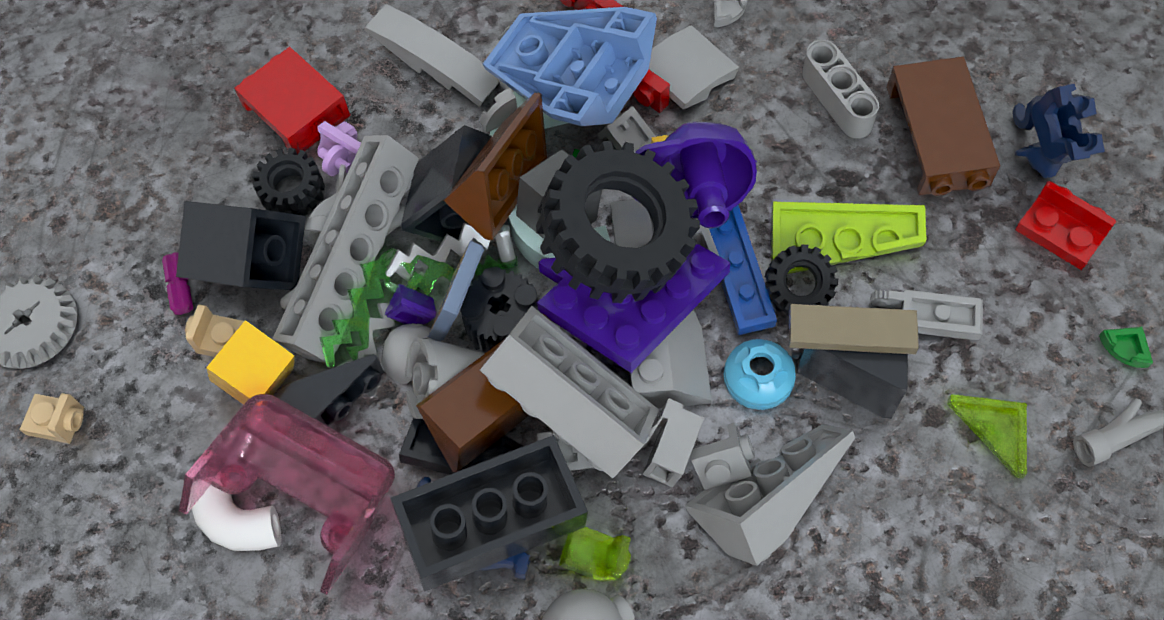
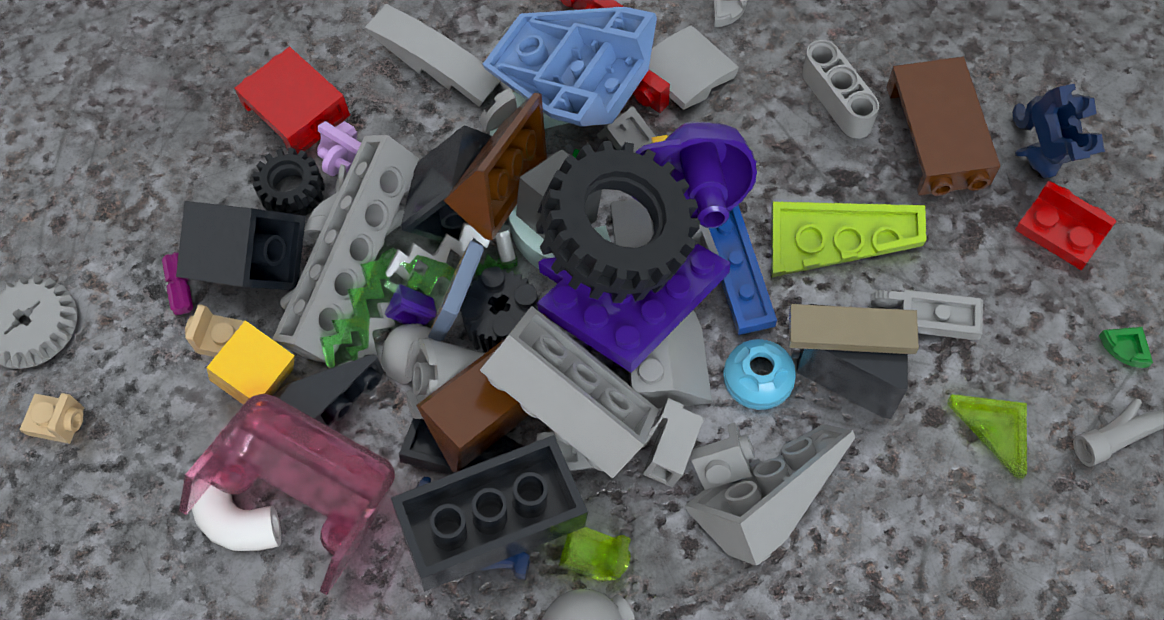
black tyre [764,244,839,316] -> none

